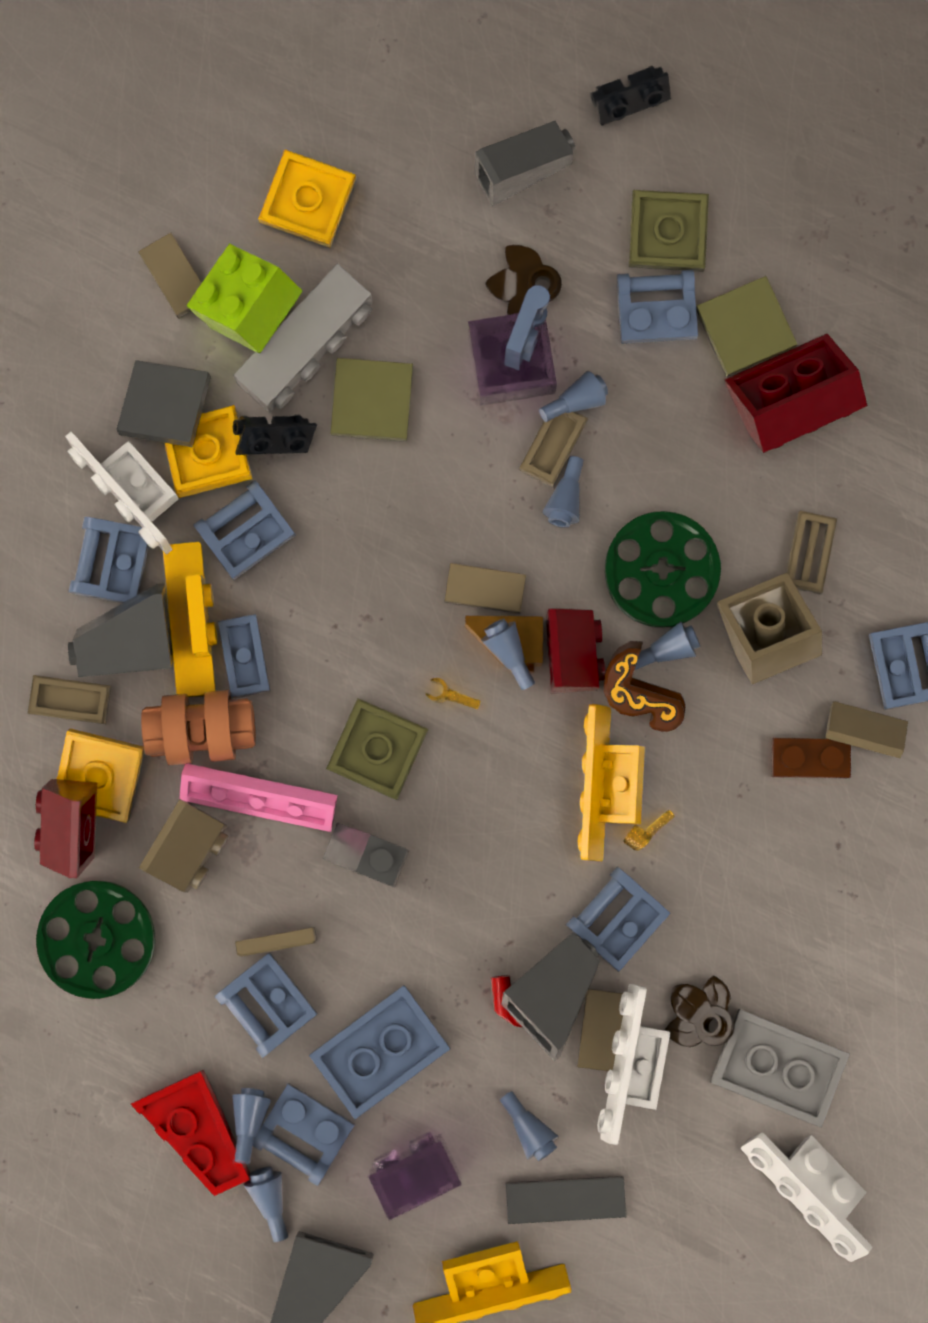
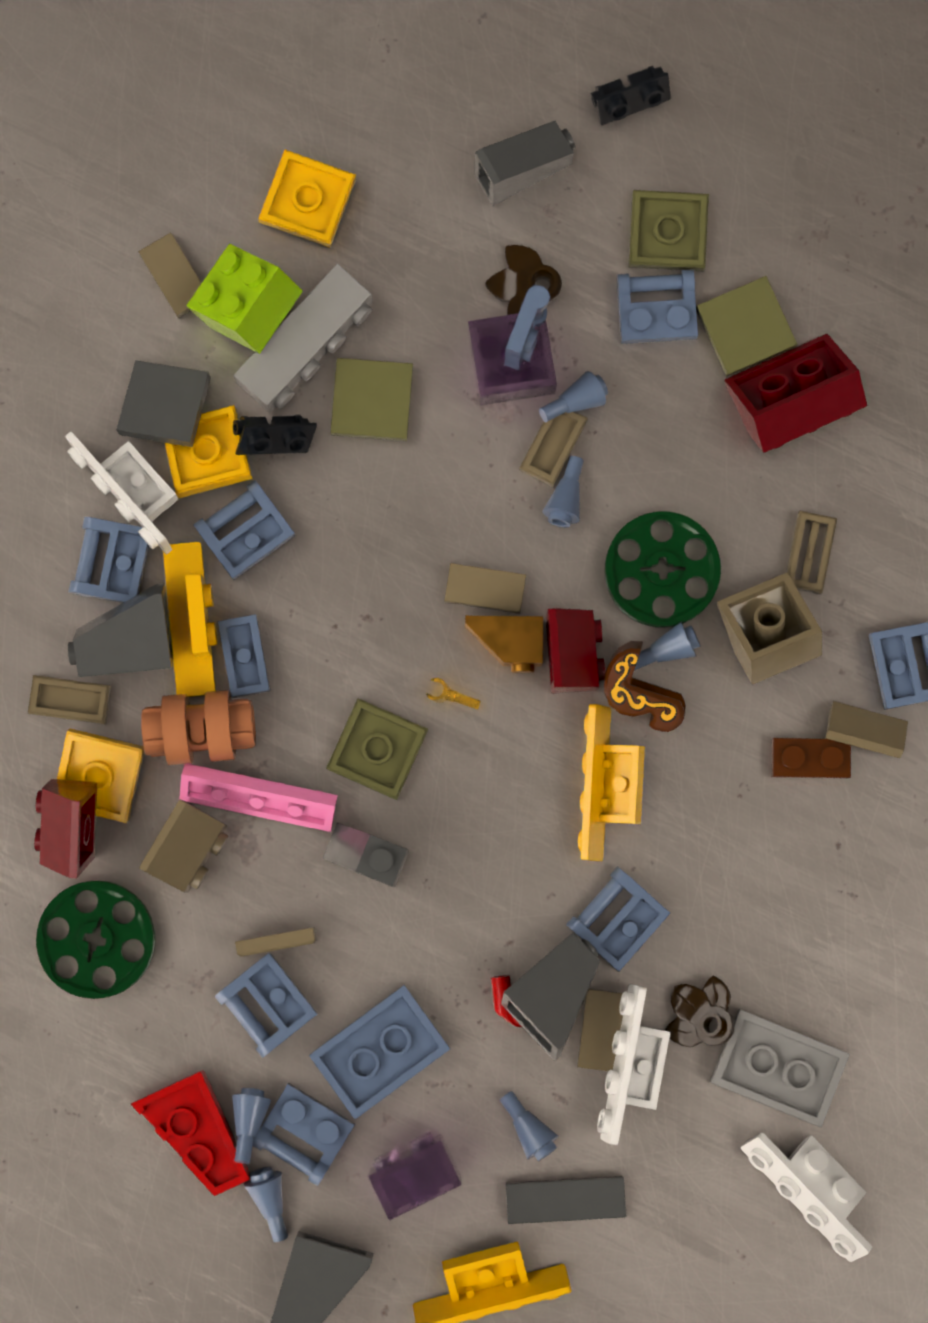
sand blue cone [481,619,535,690] -> none
clear yellow hand [623,810,675,851] -> none

